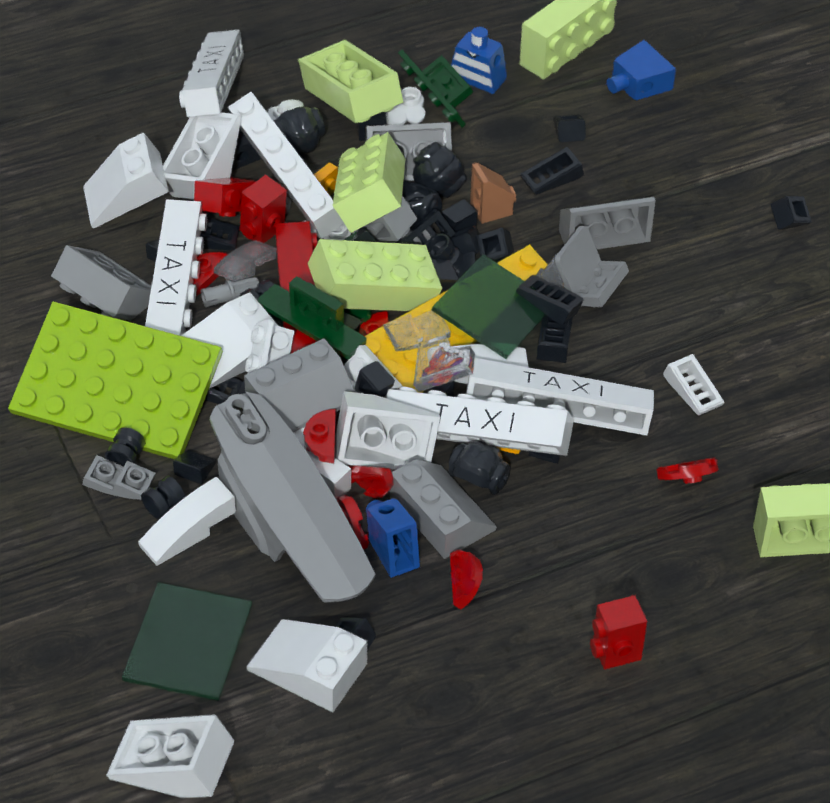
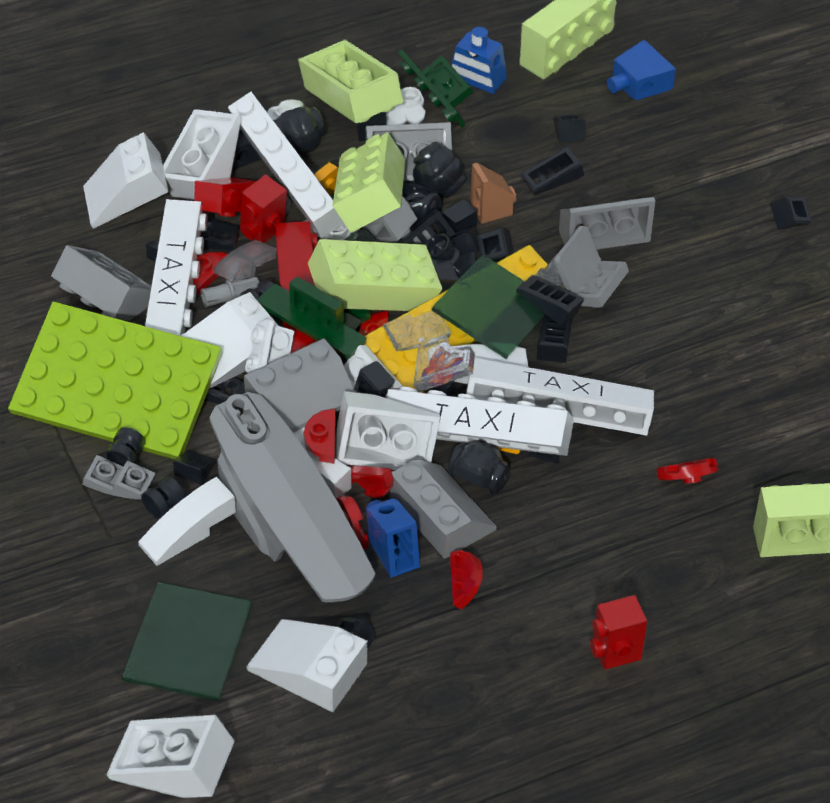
white brick [179,30,244,117] -> none
white slope [663,354,725,416] -> none

